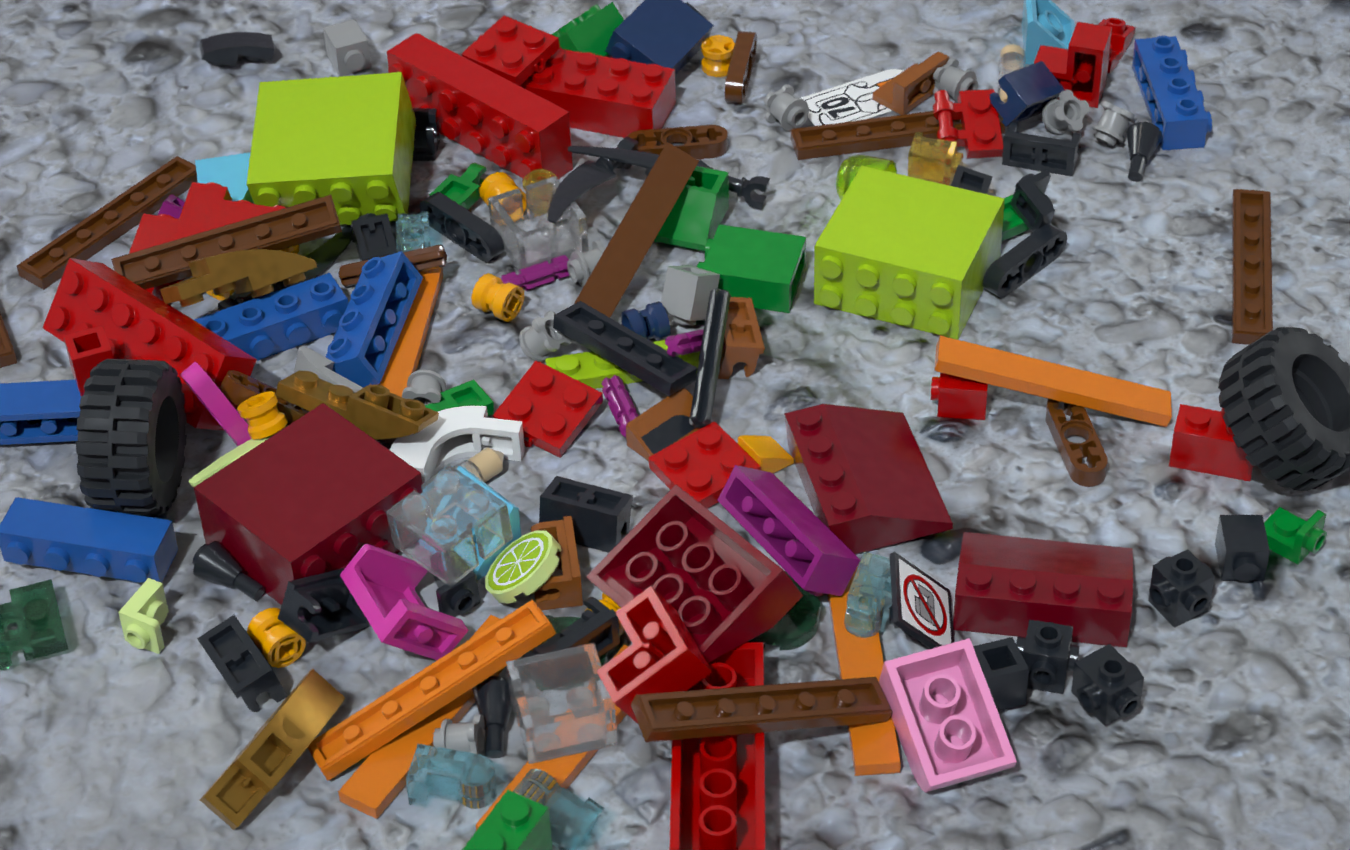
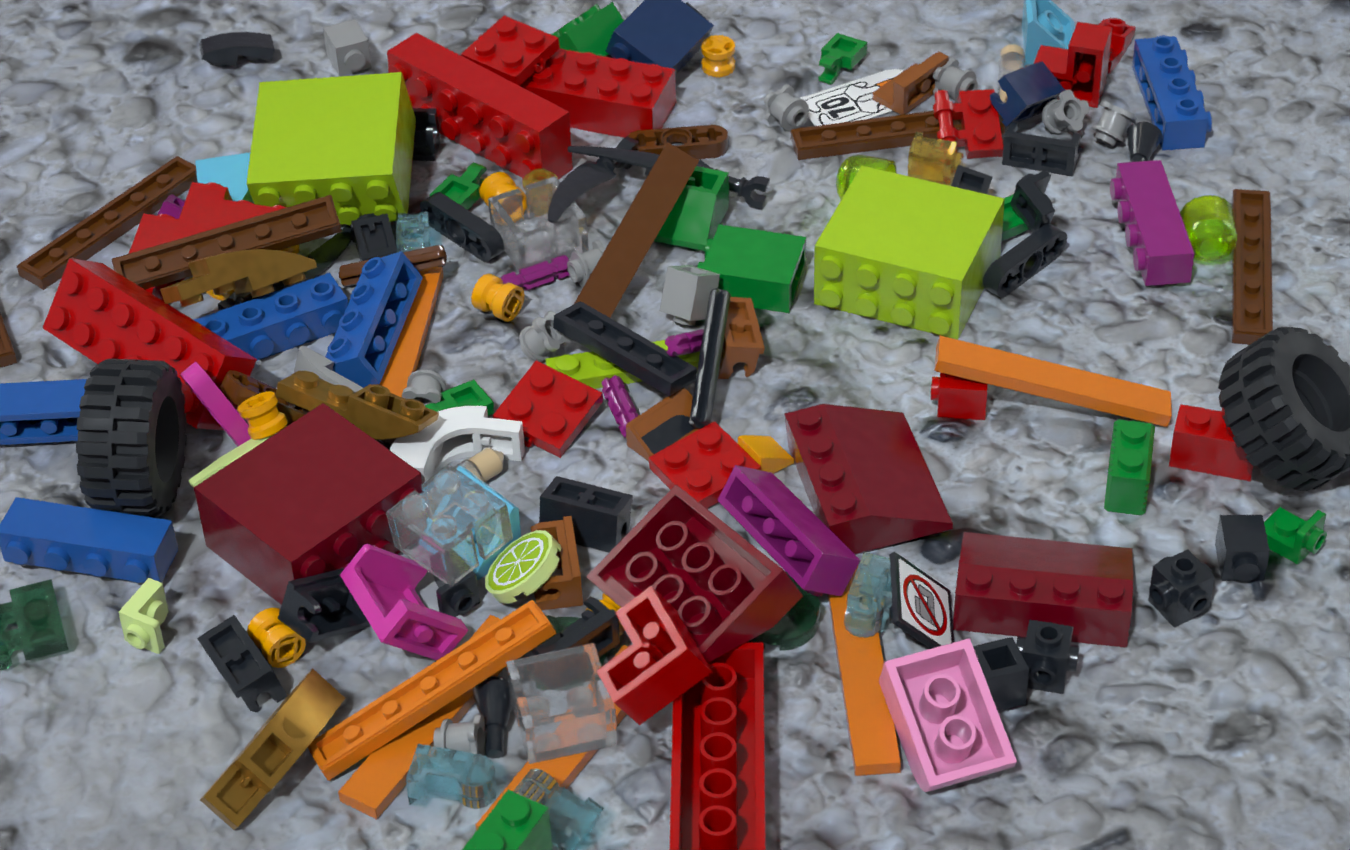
red brick [63,325,114,396] -> none
black cone [192,541,266,601] -> none
dark blue wheel [621,301,671,341] -> none
reddish brown tile [631,677,893,742] -> none
reddish brown beam [725,31,757,103] -> none
reddish brown beam [1045,399,1108,487] -> none
black brick [1071,644,1144,726] -> none
none -> green plate [818,33,867,84]
none -> green brick [1104,420,1155,515]
none -> magenta brick [1110,160,1194,286]
none -> clear neon green helmet [1180,195,1237,263]

